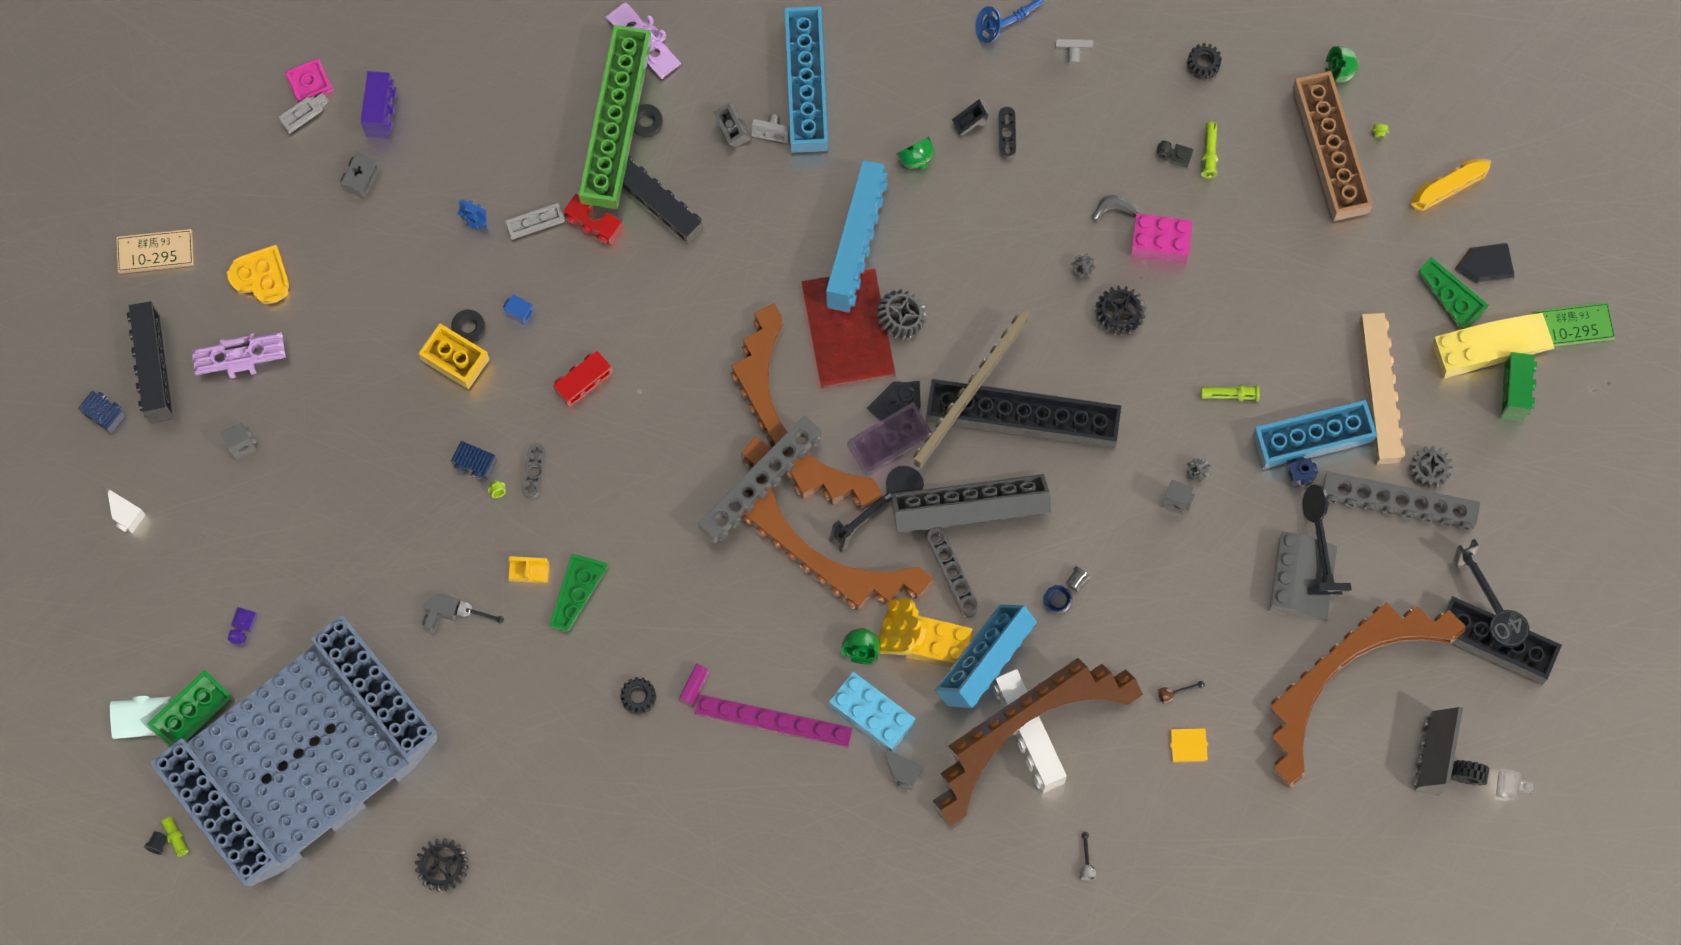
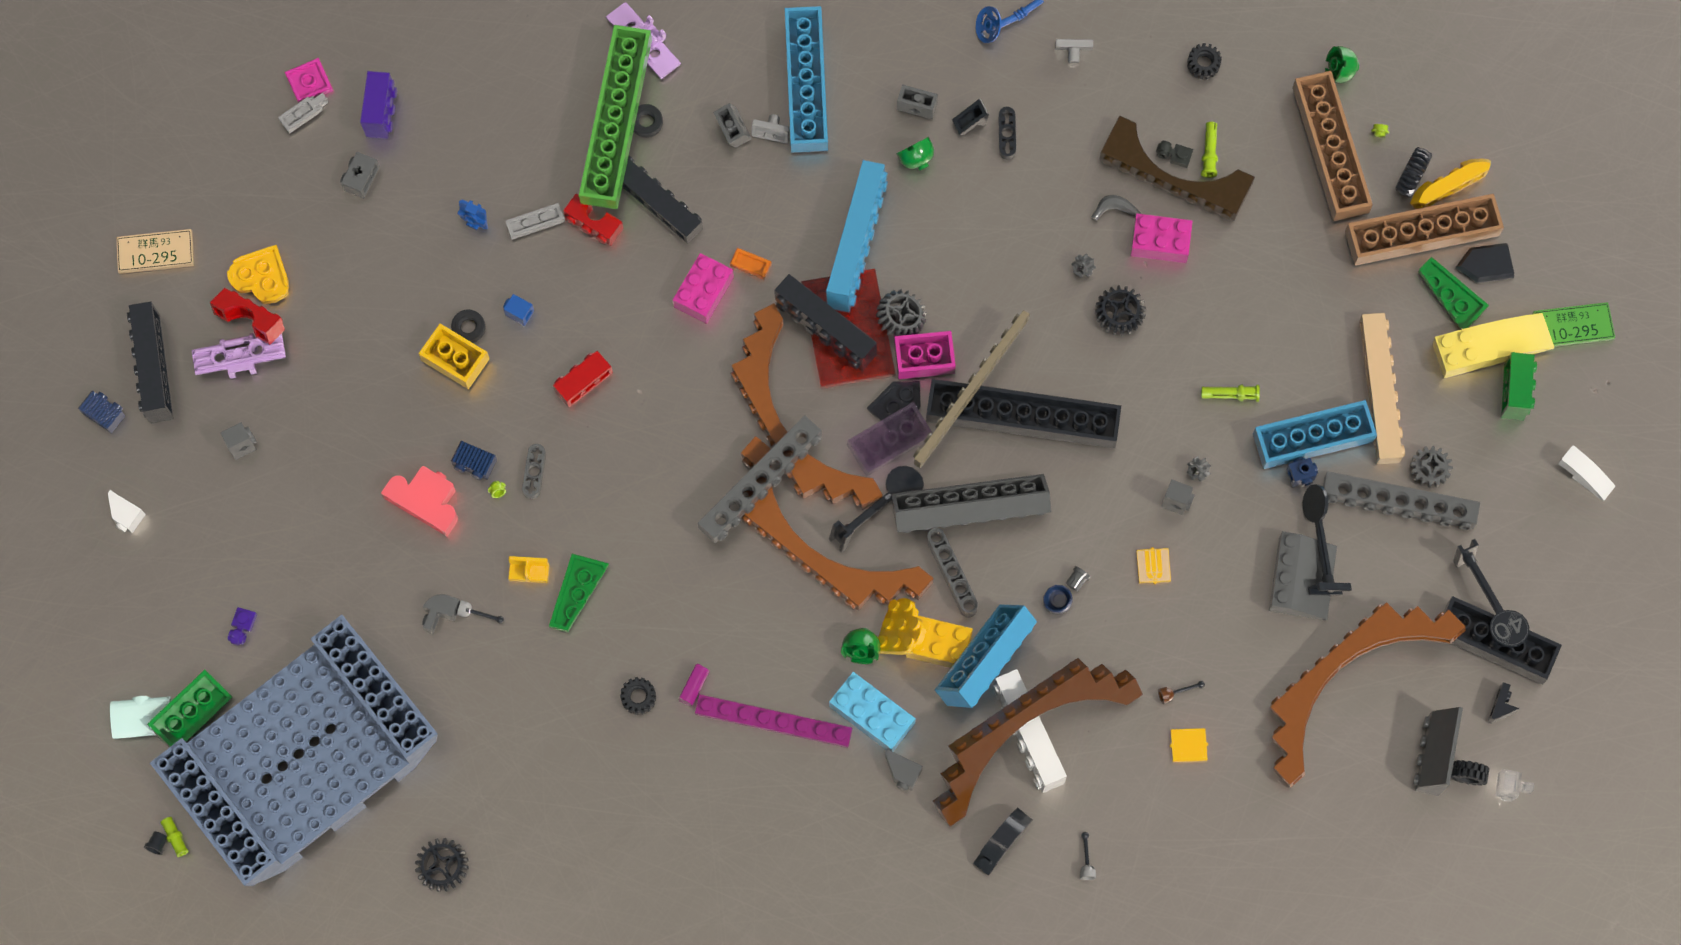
none -> red arch [210,288,285,345]
none -> coral brick [381,466,458,537]
none -> dark pink brick [673,253,734,324]
none -> orange tile [730,248,772,279]
none -> black brick [774,274,877,372]
none -> dark pink brick [894,331,956,380]
none -> dark grey brick [897,84,938,119]
none -> black arch [973,807,1033,876]
none -> dark brown arch [1099,116,1255,221]
none -> piece [1136,547,1171,585]
none -> medium nougat brick [1345,194,1504,266]
none -> black gear [1396,147,1432,197]
none -> black slope [1488,682,1520,724]
none -> white slope [1558,446,1615,501]

